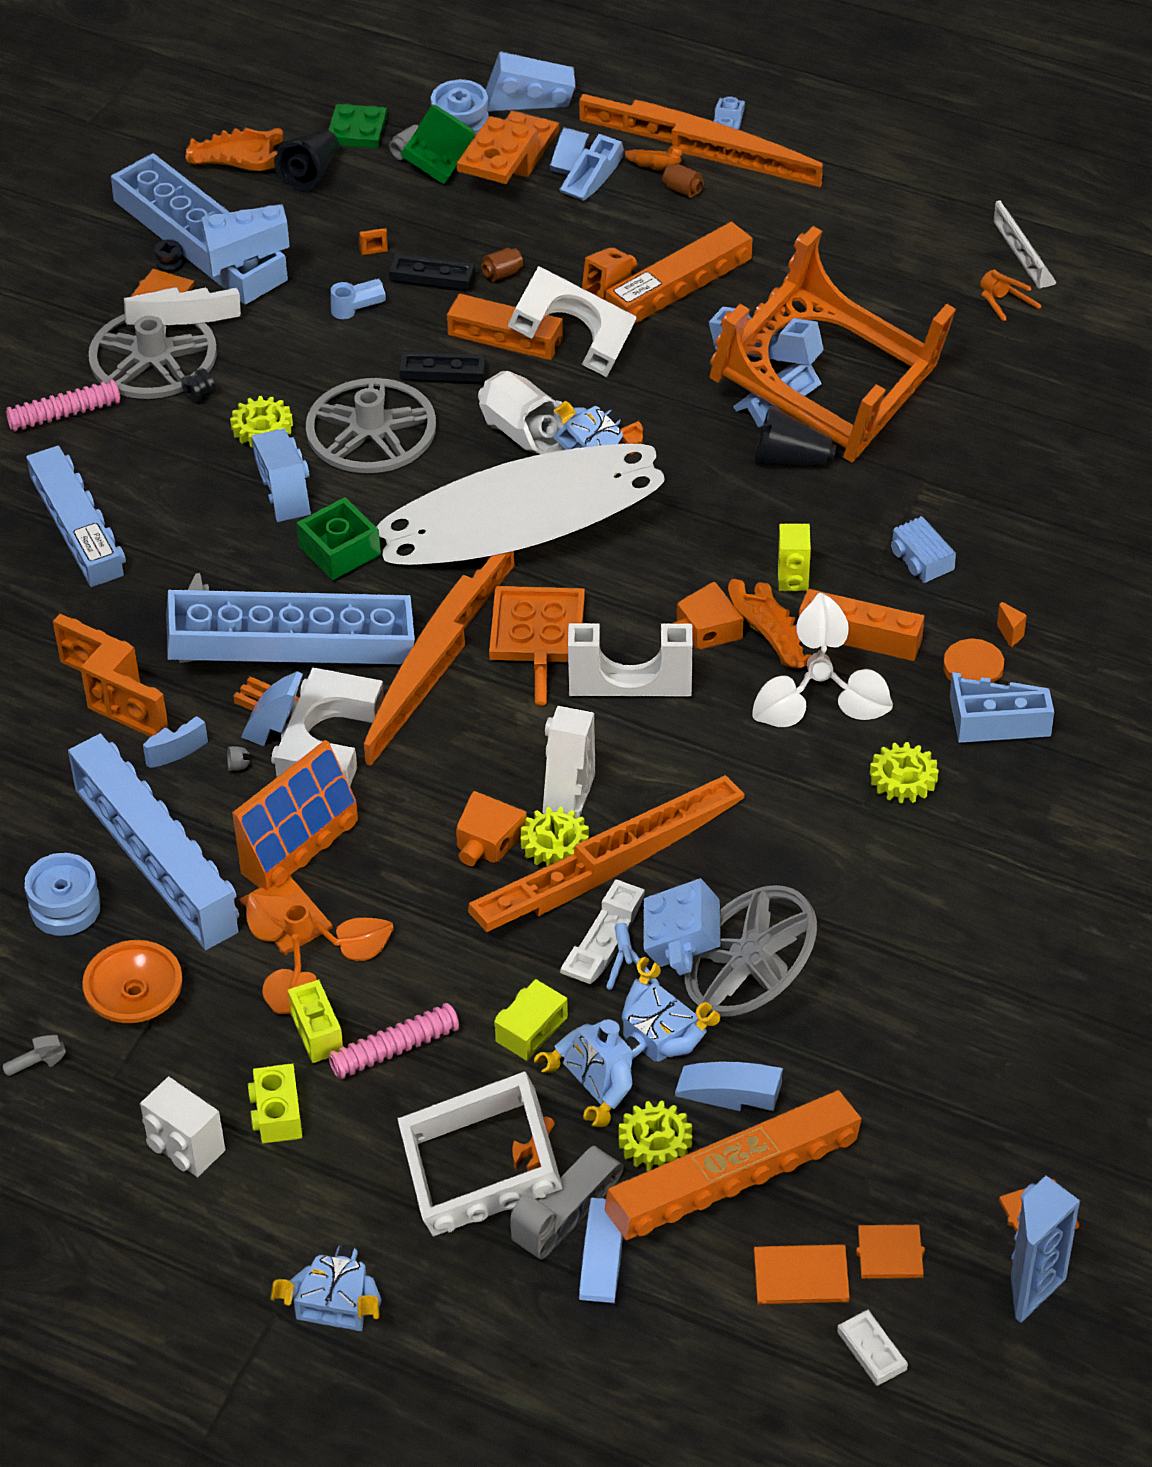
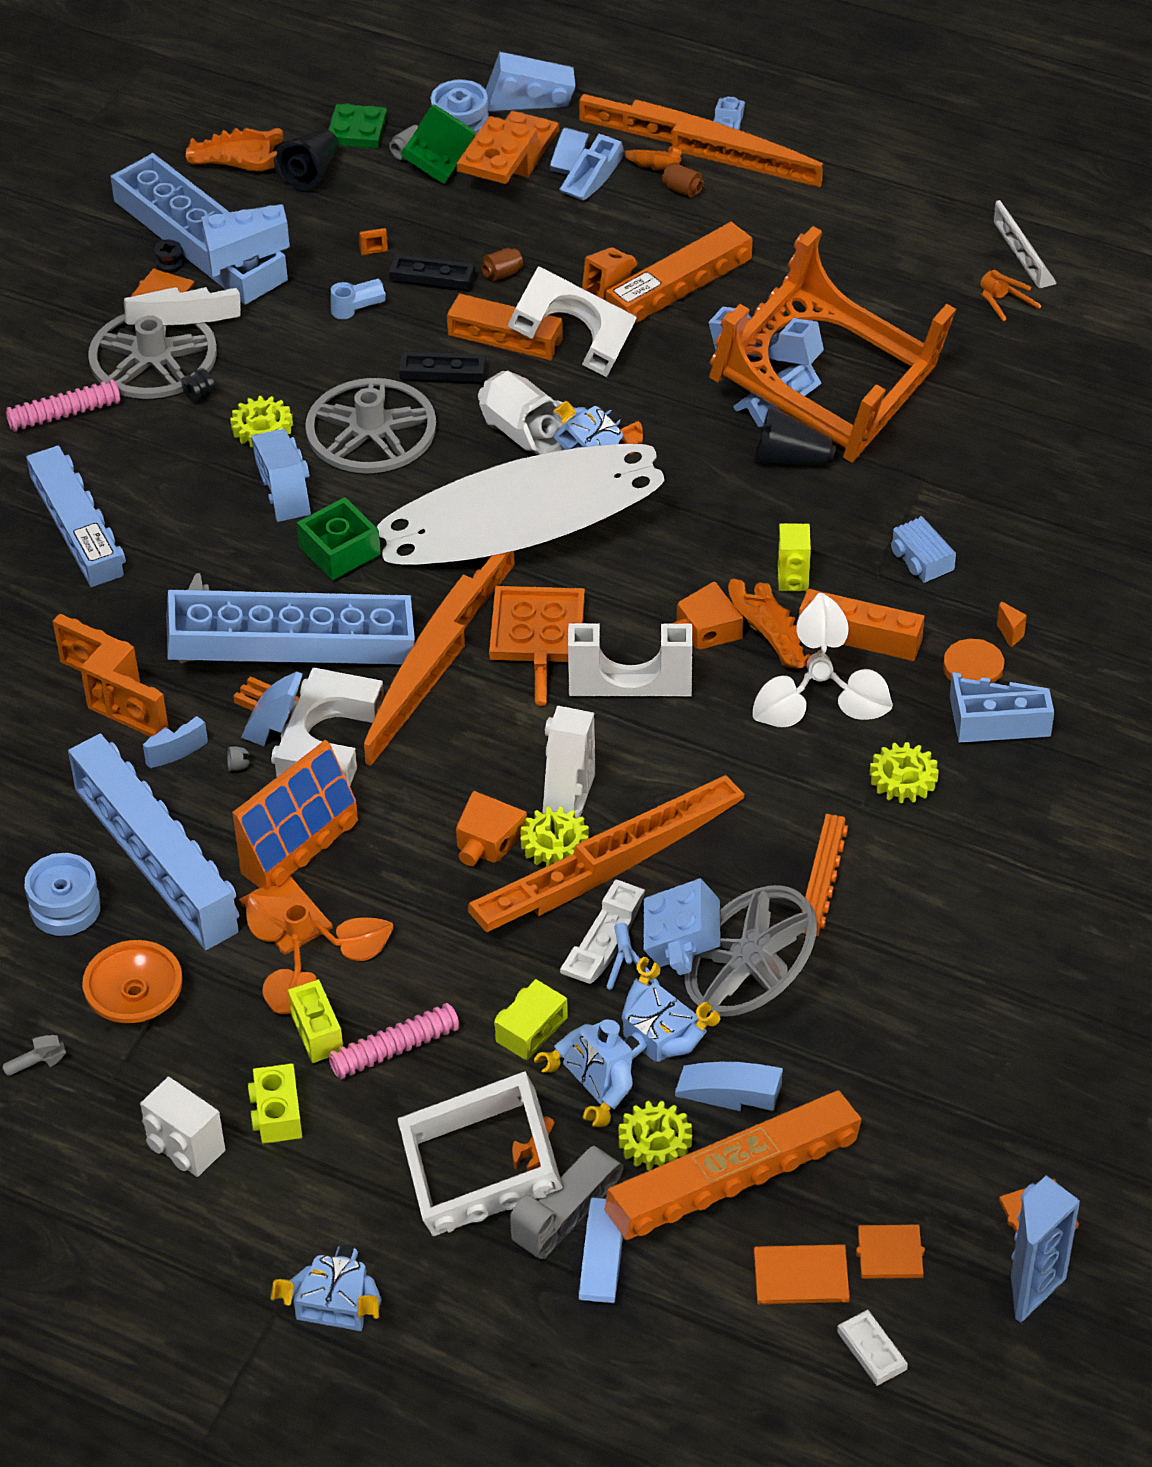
none -> orange piece [801,814,848,936]

